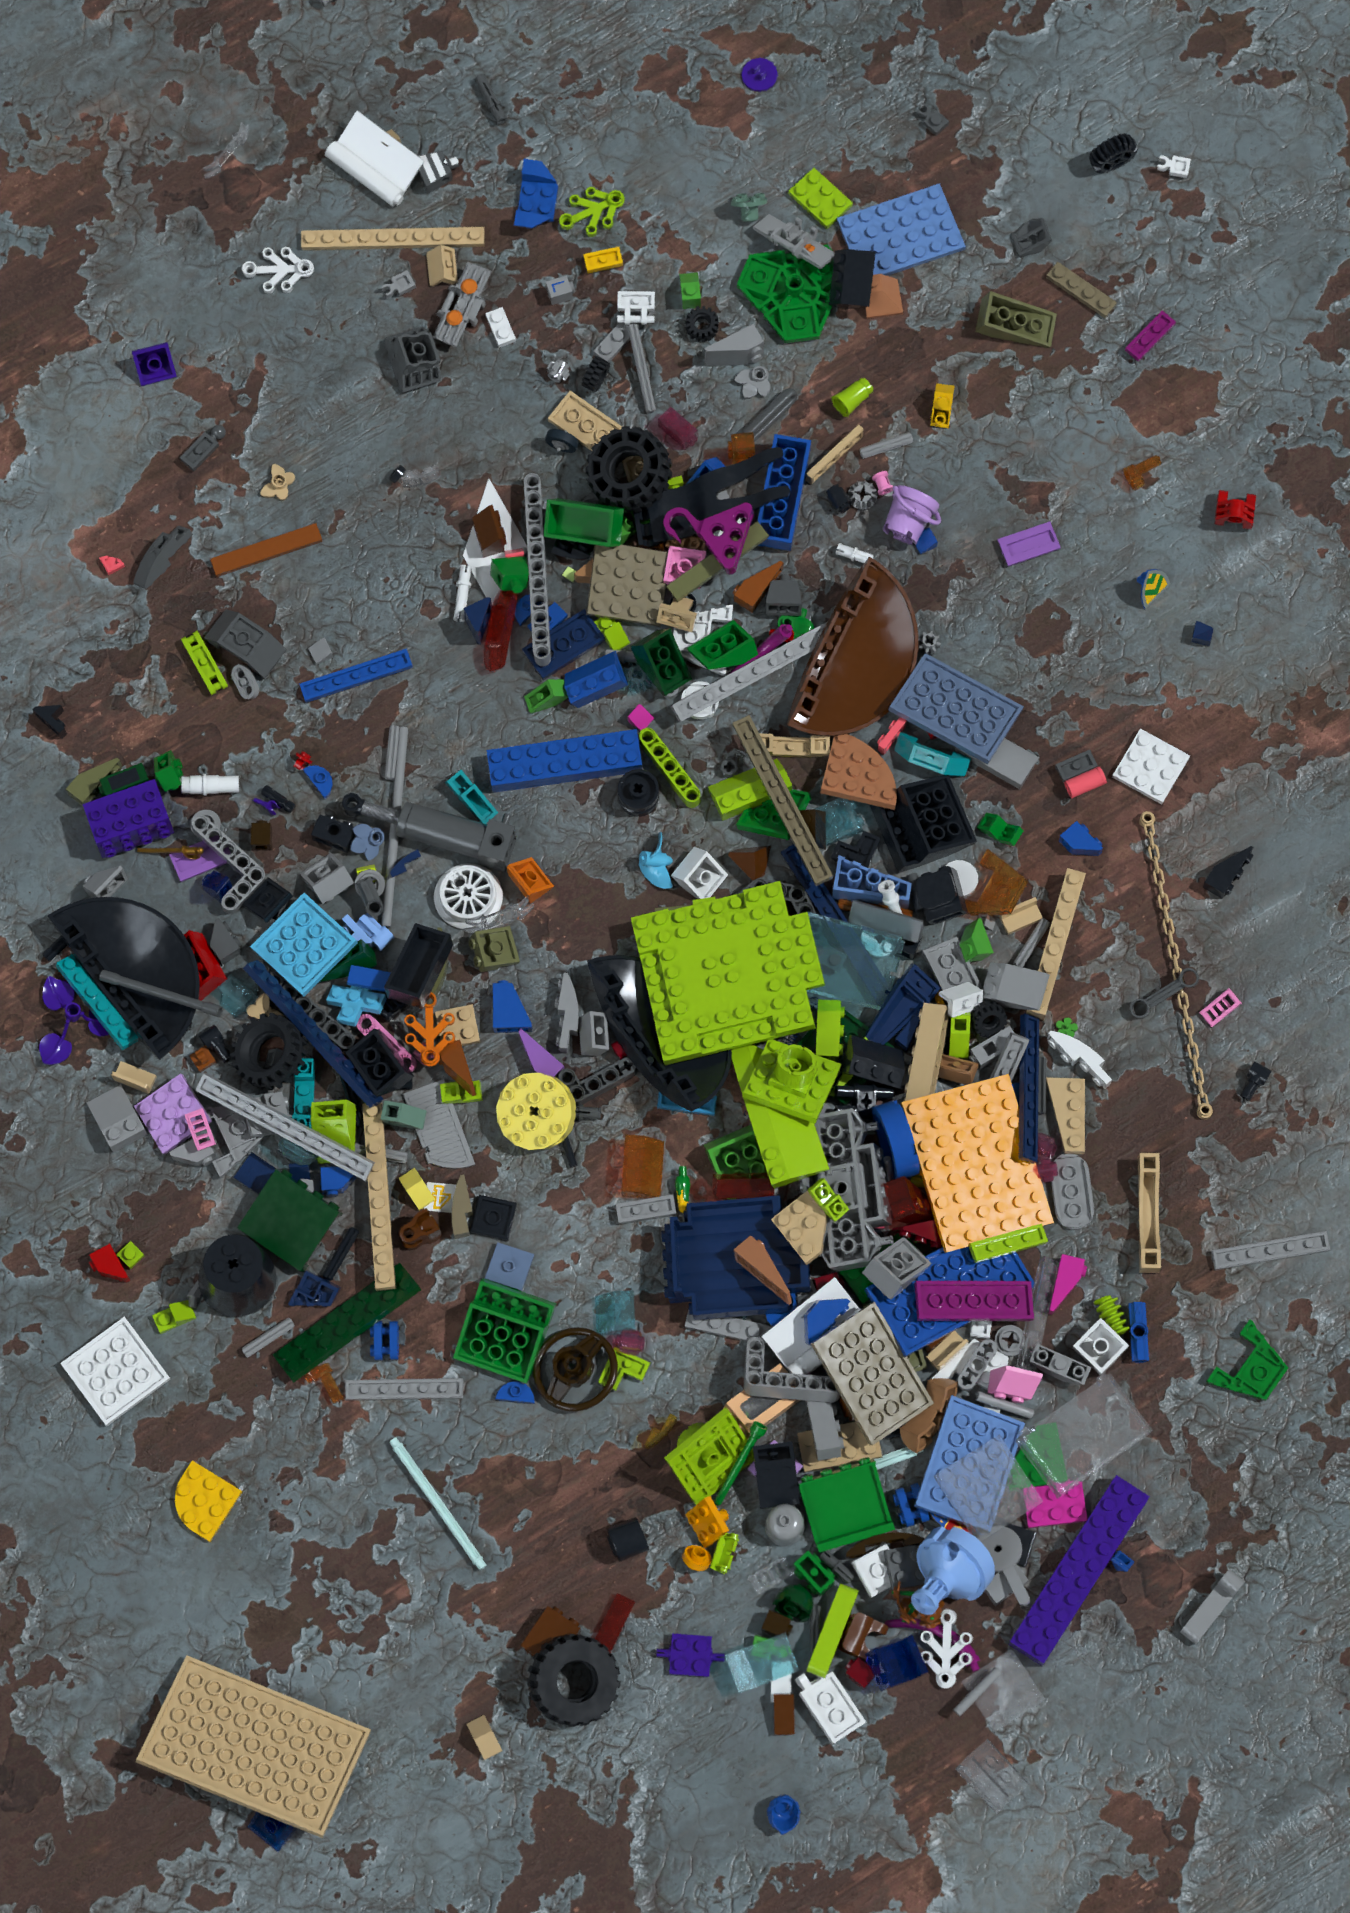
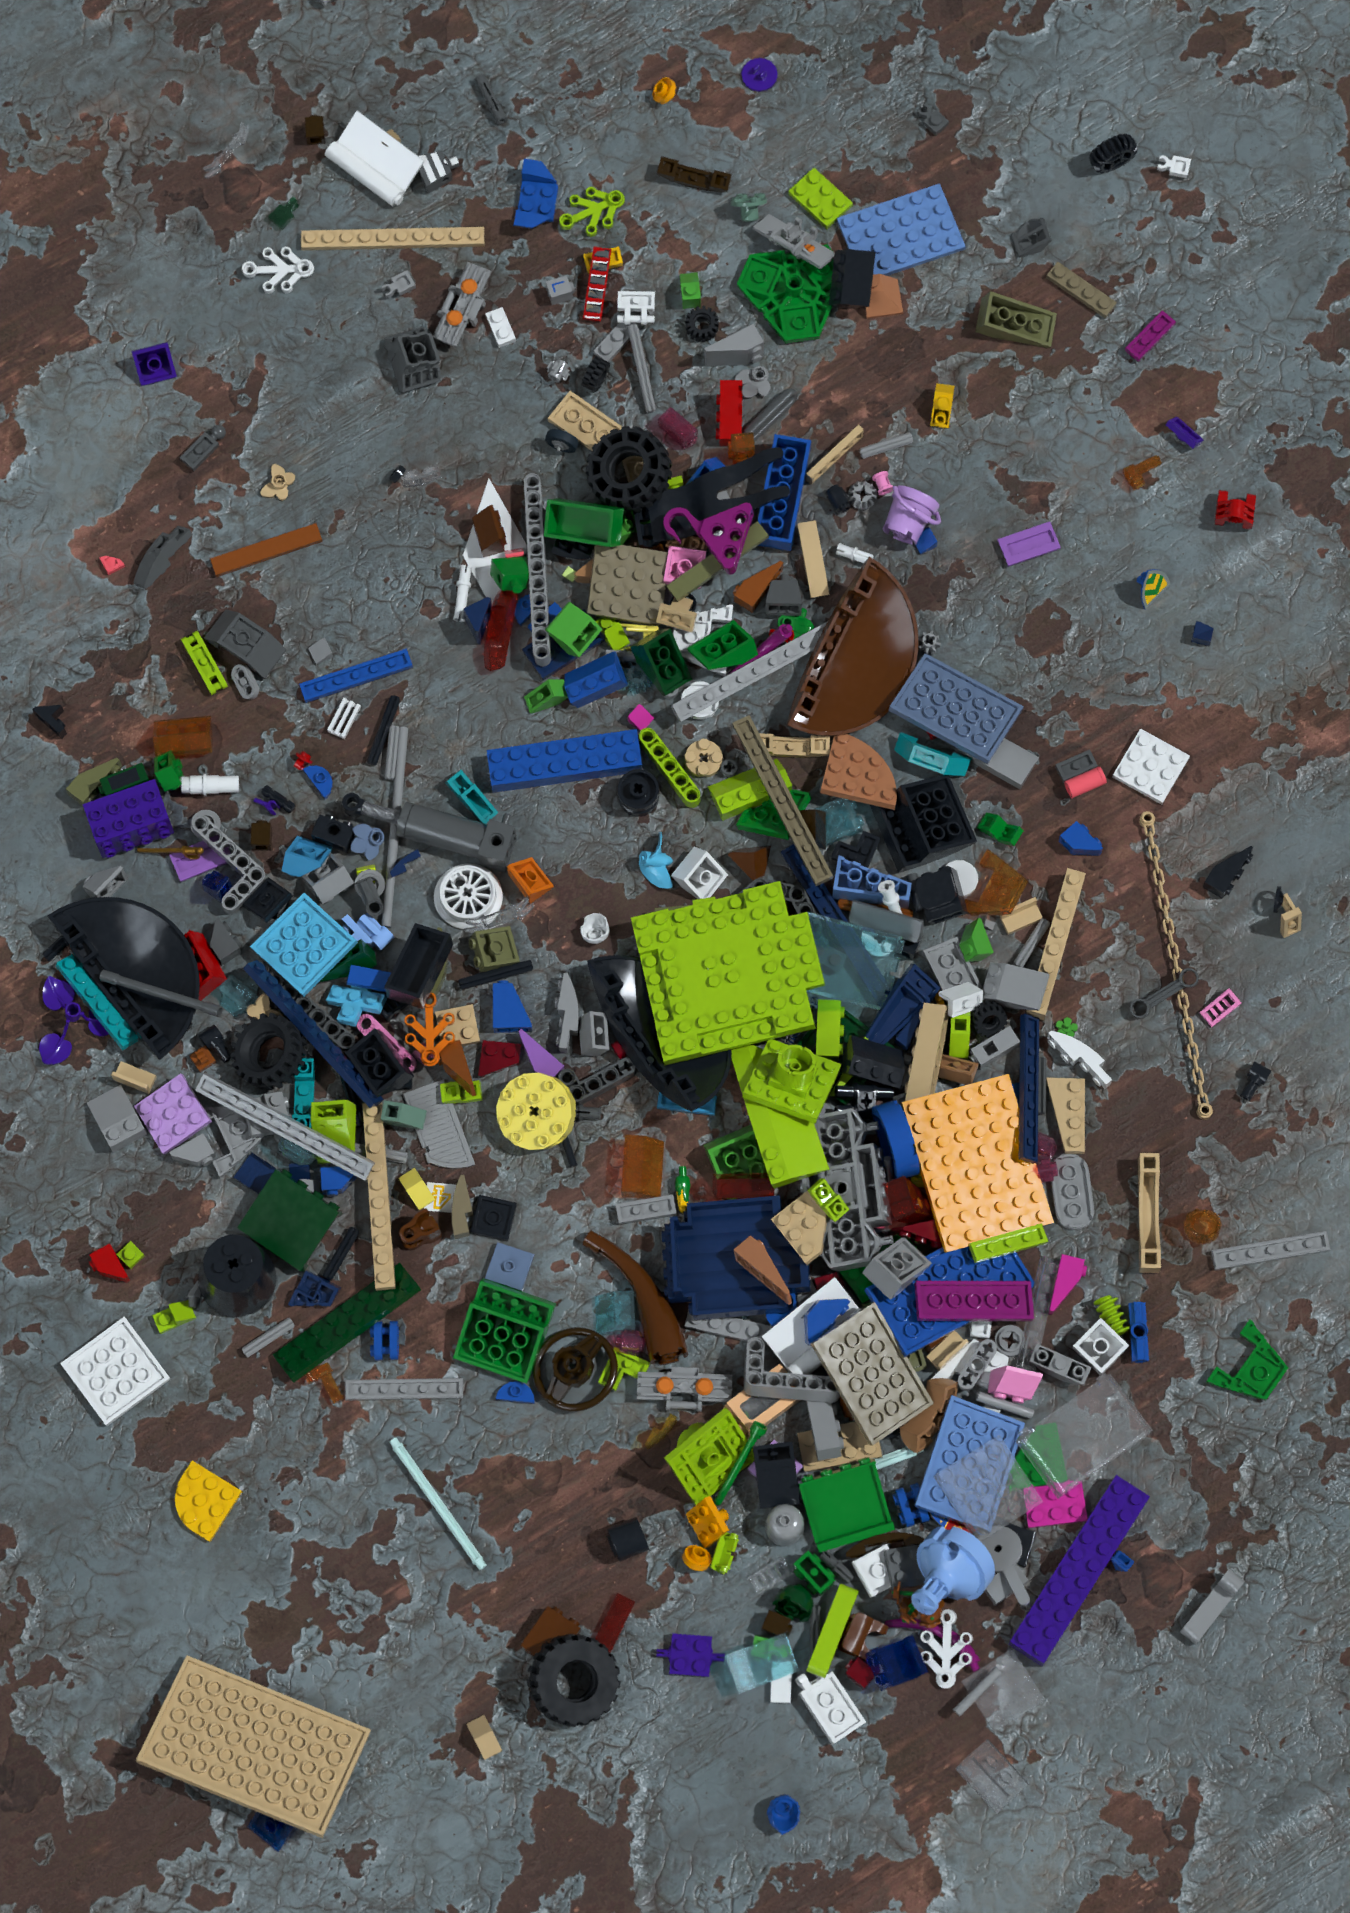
bright pink slope [185,1108,216,1151] -> none
tan panel [426,245,458,286] -> none
reddish brown tile [774,1693,795,1735] -> none
lime plant [831,378,873,417] -> none
coral plate [877,717,907,755] -> none
light grey plate [990,1032,1029,1081] -> none
none -> clear orange slope [153,716,213,757]
none -> clear green plate [268,197,299,230]
none -> dark azure slope [282,836,333,877]
none -> dark brown brick [305,115,326,145]
none -> white tile [327,698,361,739]
none -> black axle [367,695,400,766]
none -> black axle [458,960,533,990]
none -> dark red wing [478,1040,521,1078]
none -> bright green slope [545,602,602,657]
none -> white hair [580,913,610,944]
none -> reddish brown brick [582,1230,688,1365]
none -> tile [583,246,612,322]
none -> light yellow plant [620,623,659,651]
none -> light grey piece [637,1367,732,1412]
none -> light orange plate [652,77,676,104]
none -> dark brown slope [657,156,732,192]
none -> tan plate [685,739,723,777]
none -> red wedge [716,380,742,446]
none -> tan slope [797,520,829,598]
none -> dark purple plate [1166,417,1204,449]
none -> clear orange piece [1183,1209,1221,1245]
none -> tan piece [1273,886,1302,938]

